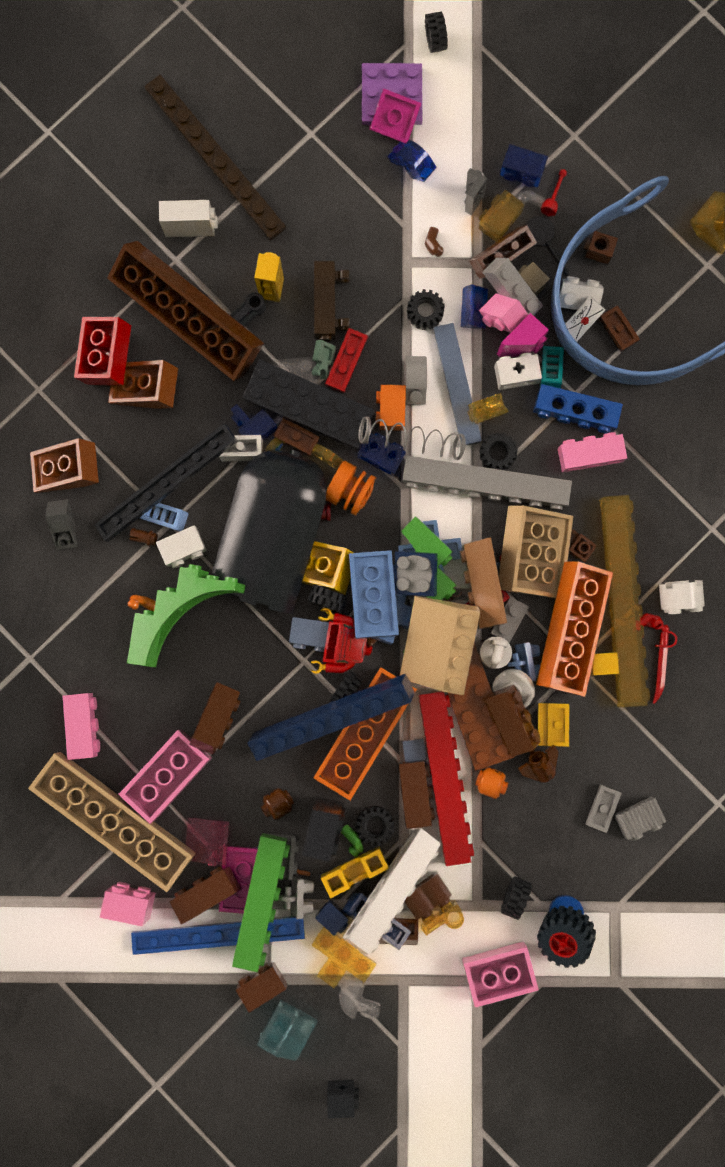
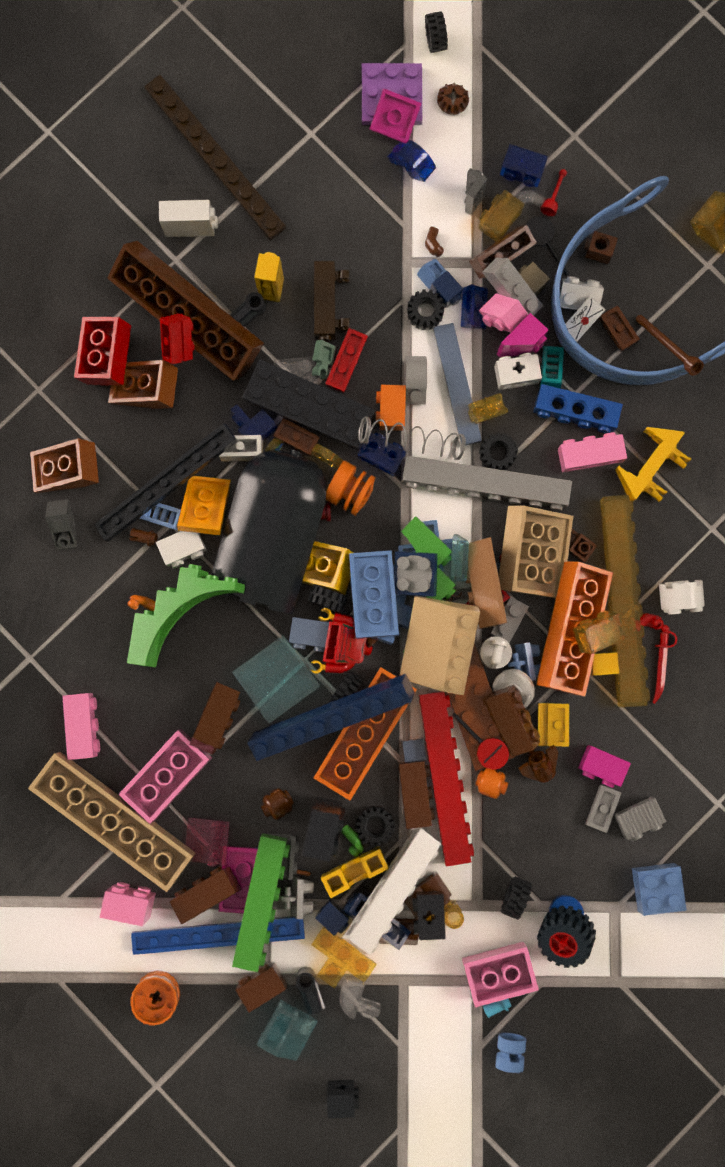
none -> orange wheel [130,971,180,1026]
none -> red brick [160,314,195,364]
none -> light orange plate [177,476,231,535]
none -> clear light blue plate [232,635,320,724]
none -> black piece [296,966,326,1014]
none -> black brick [412,891,446,941]
none -> medium blue slope [417,258,446,289]
none -> dark blue brick [431,271,463,308]
none -> reddish brown gear [437,82,469,115]
none -> clear light blue slope [450,534,469,582]
none -> red piece [452,713,509,770]
none -> medium azure pin [483,999,512,1018]
none -> medium blue wheel [495,1033,526,1073]
none -> clear yellow brick [573,611,627,654]
none -> dark pink brick [578,745,631,788]
none -> yellow hose [615,427,691,502]
none -> medium blue brick [632,863,687,916]
none -> reddish brown piece [636,315,704,376]

